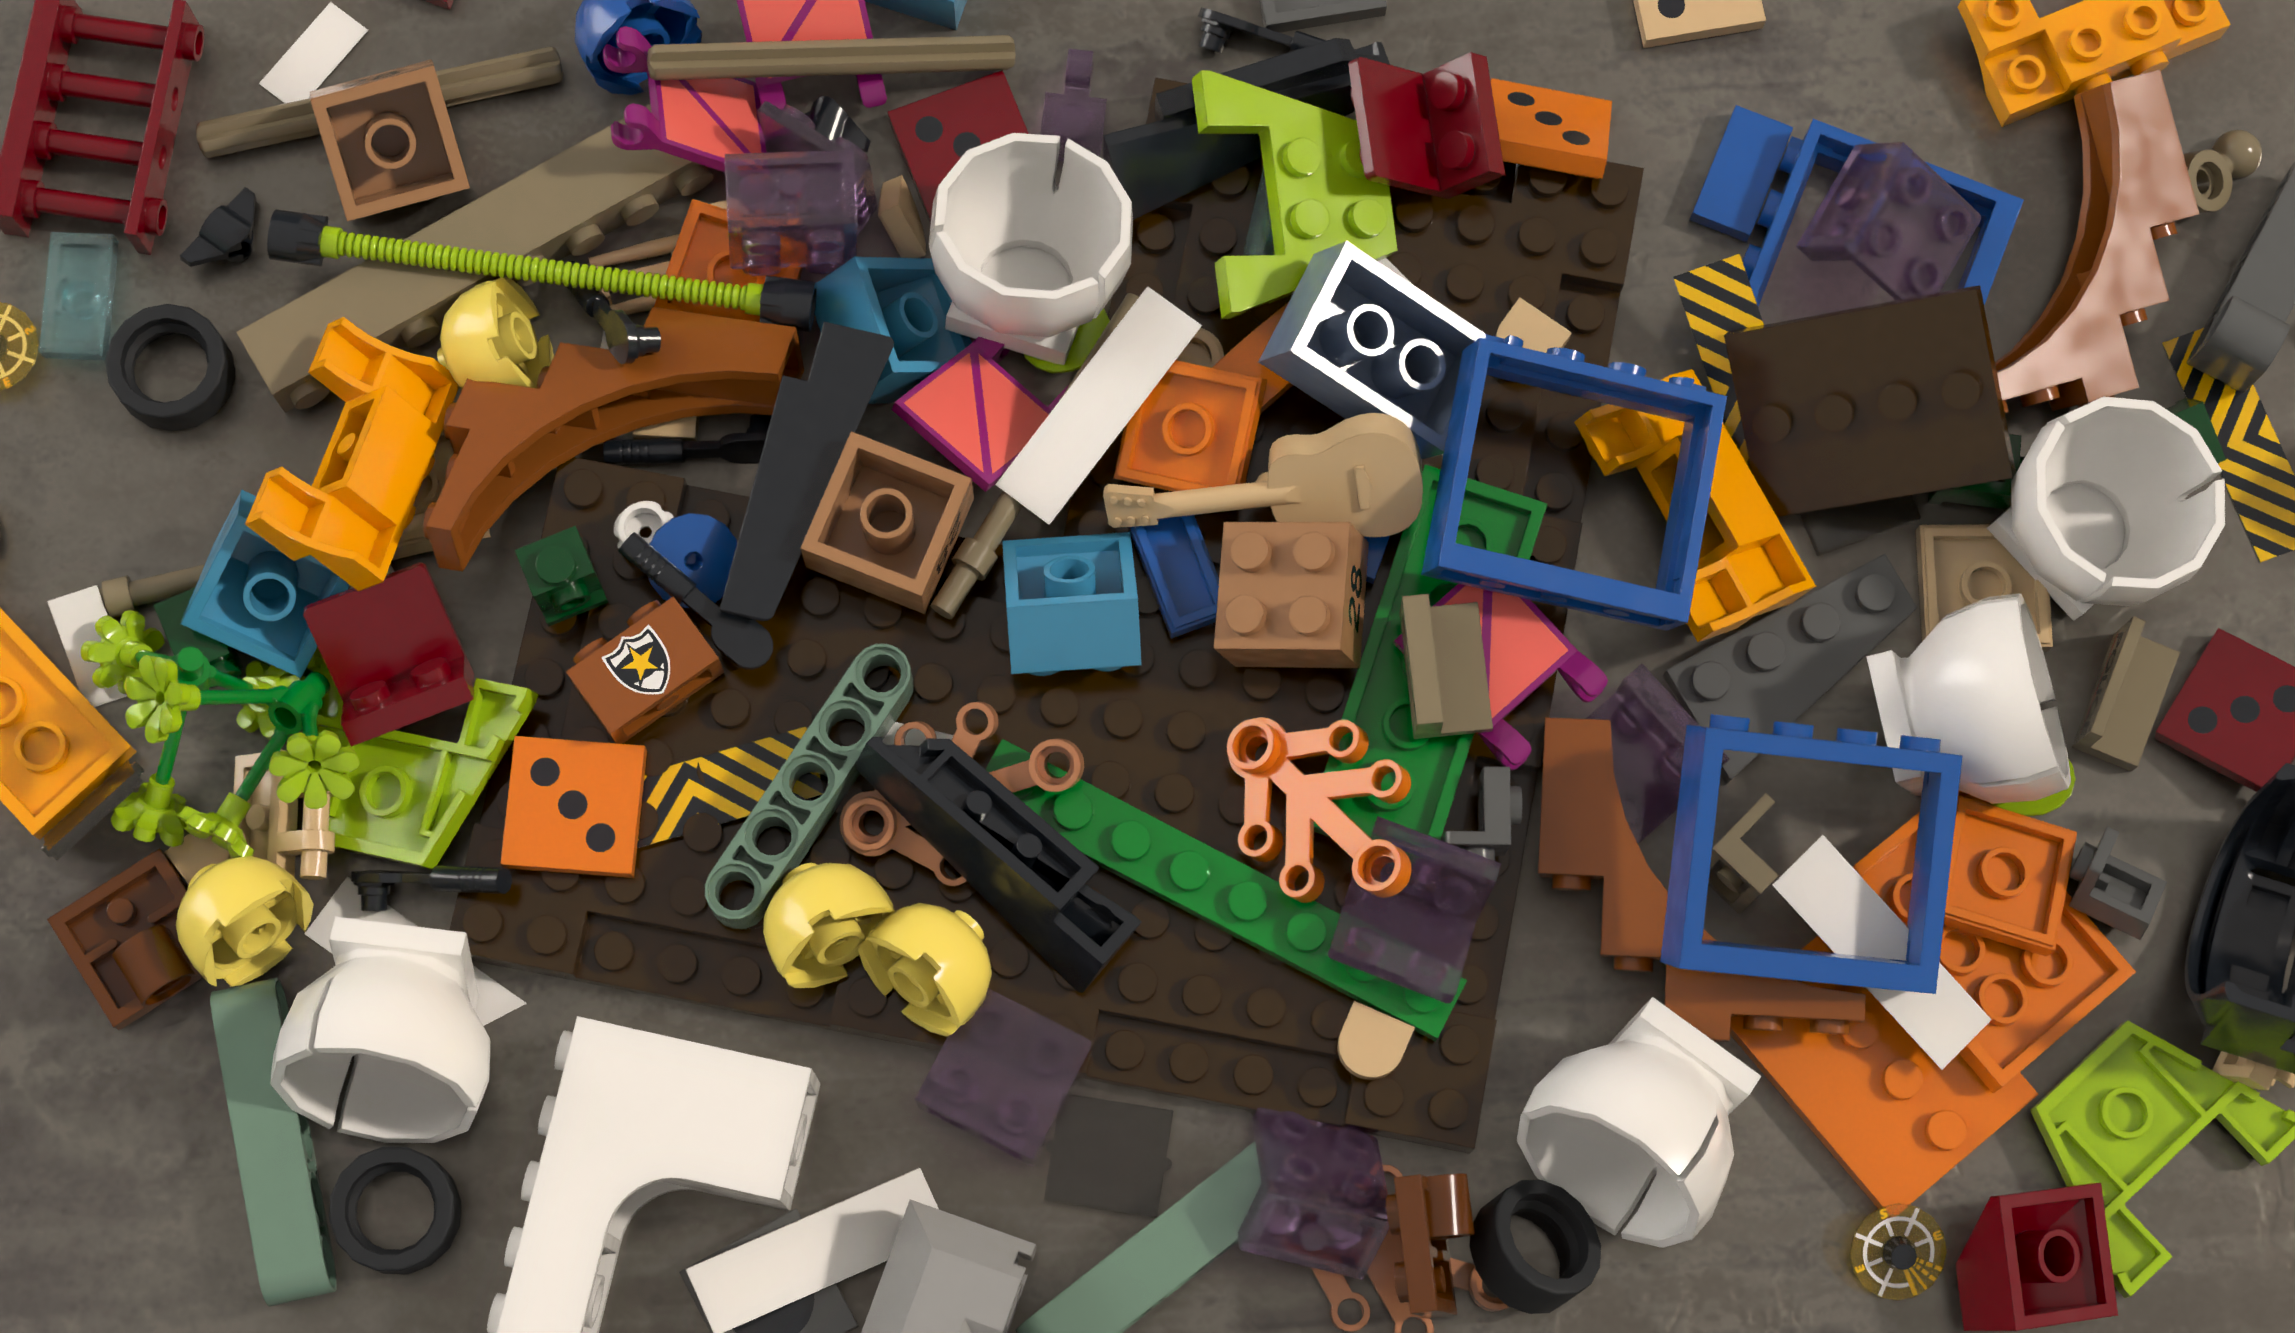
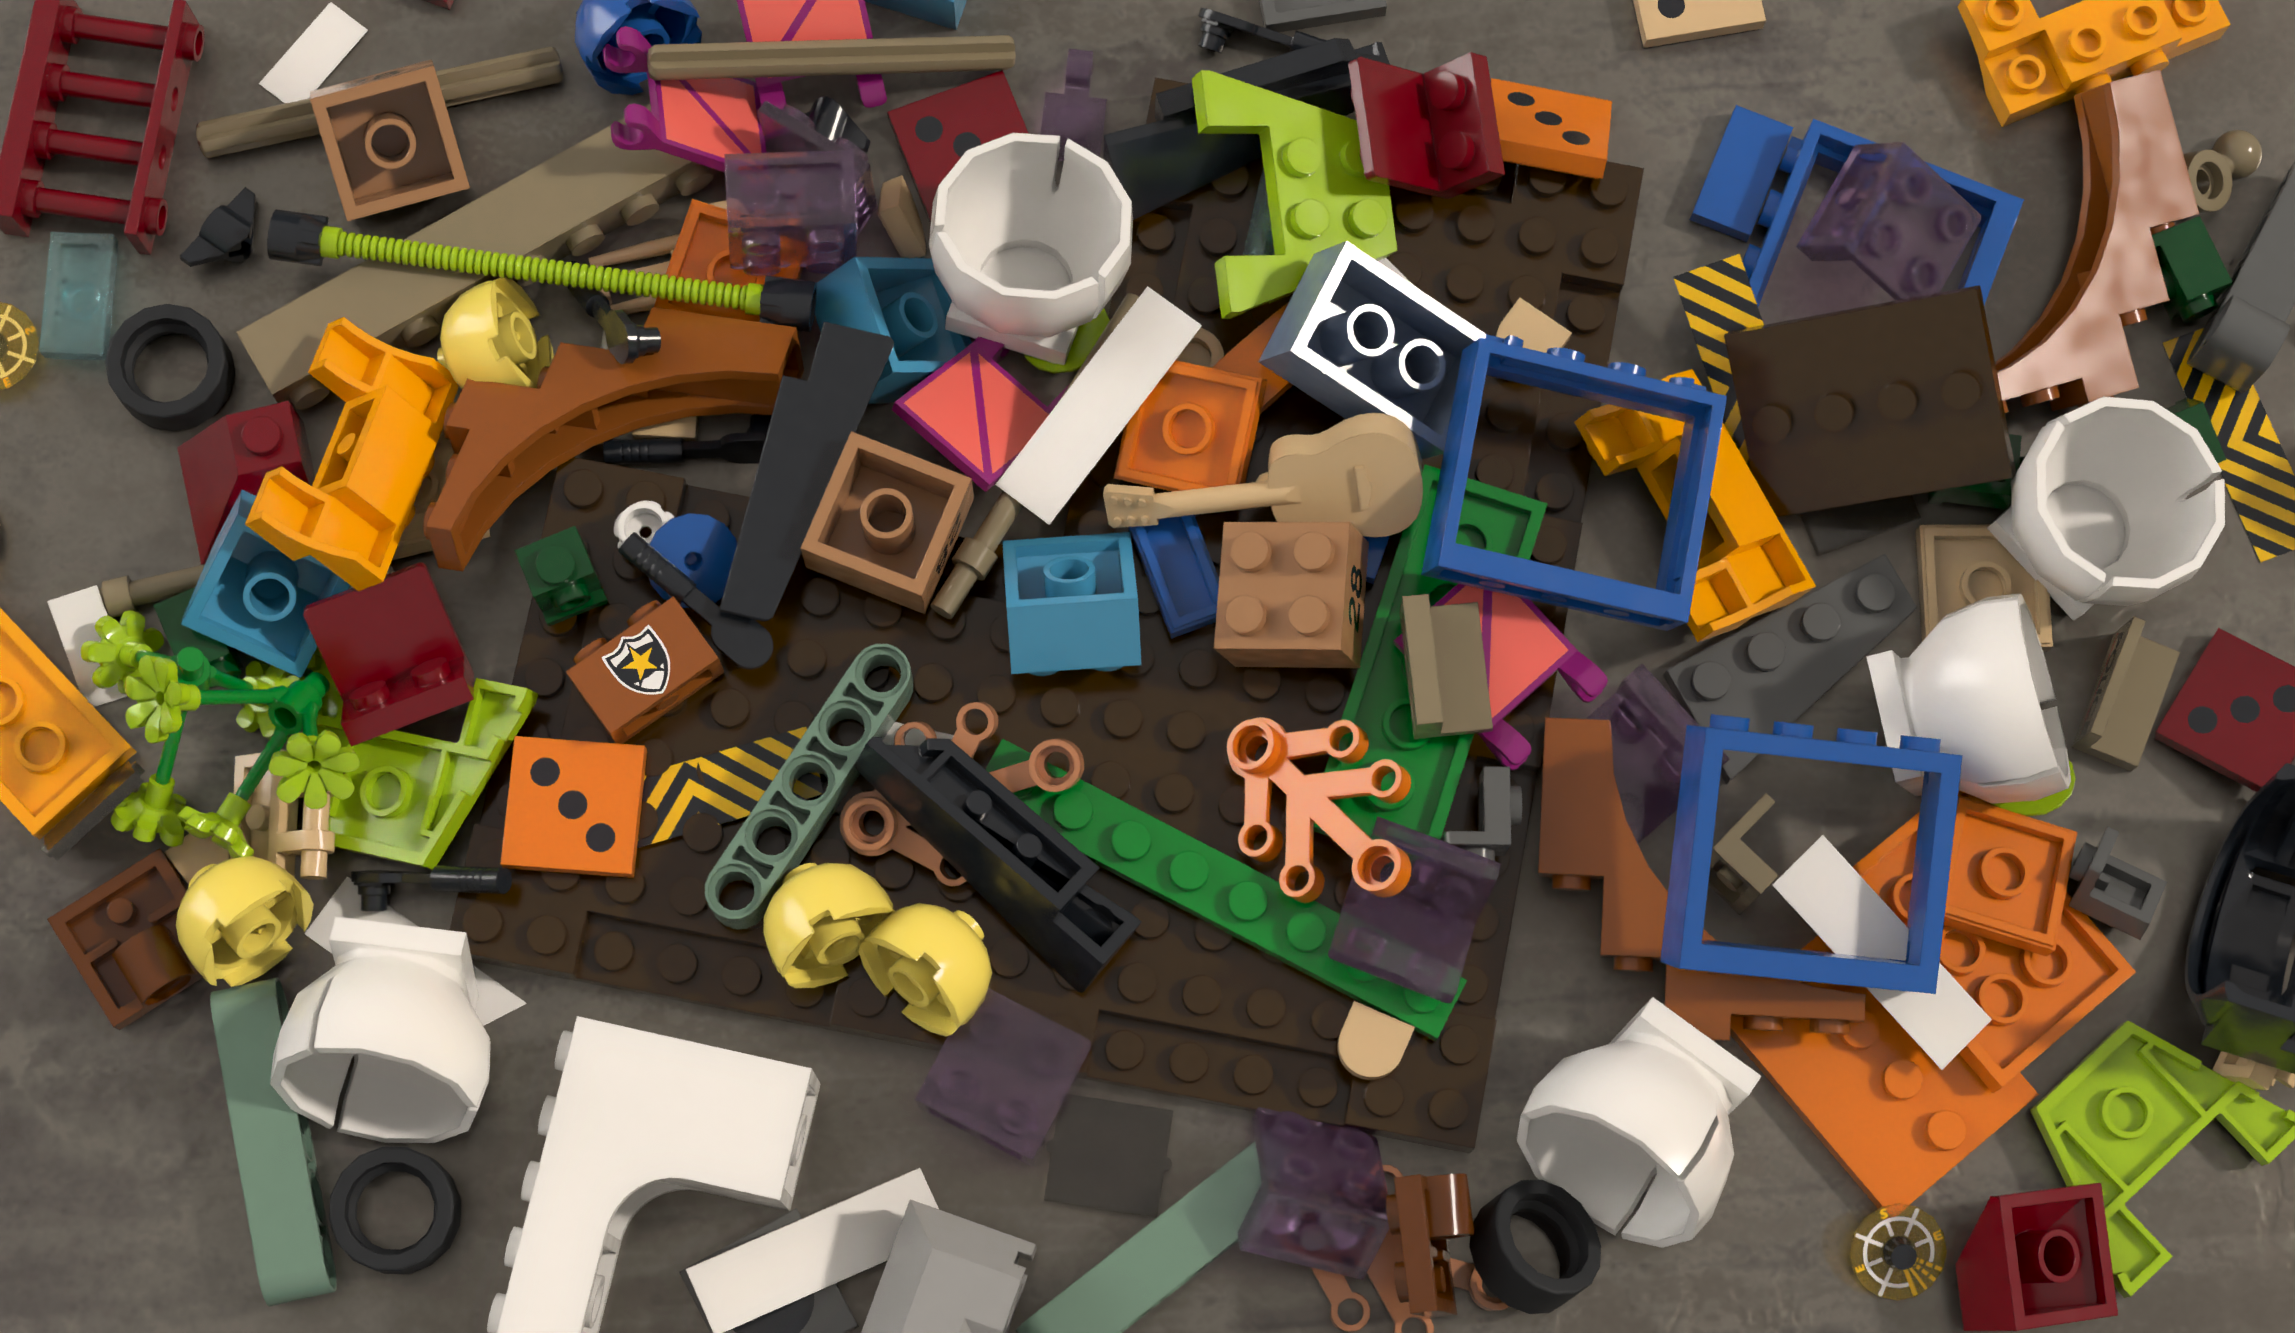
none -> dark red slope [177,401,315,565]
none -> dark green brick [2152,216,2232,323]

